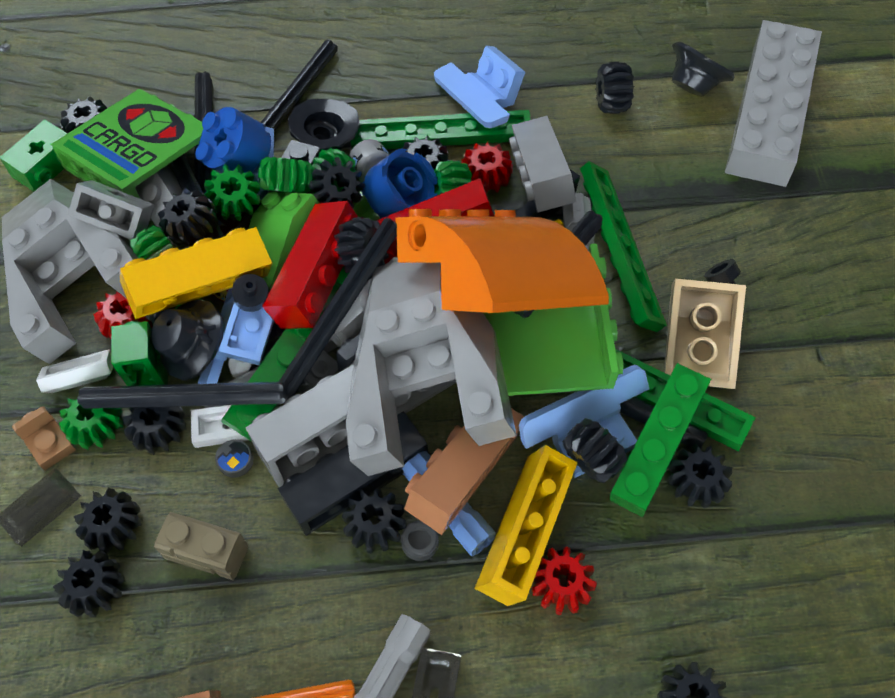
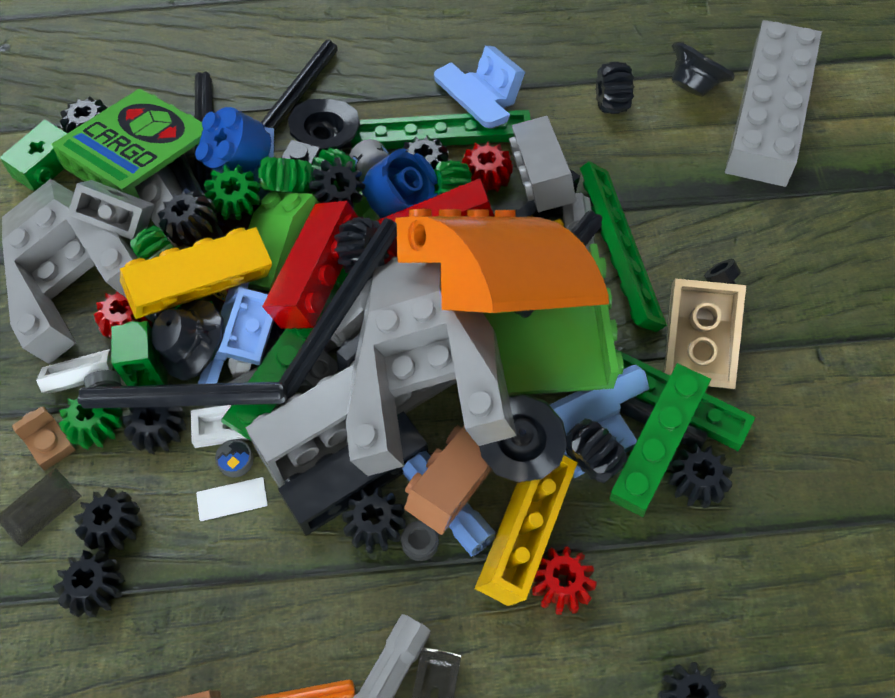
dark tan brick [154,512,248,581] -> none
black tile [232,274,269,312] -> none
none -> dark grey tile [84,370,122,387]
none -> white sticker [196,477,268,521]
none -> black hat [479,393,568,482]

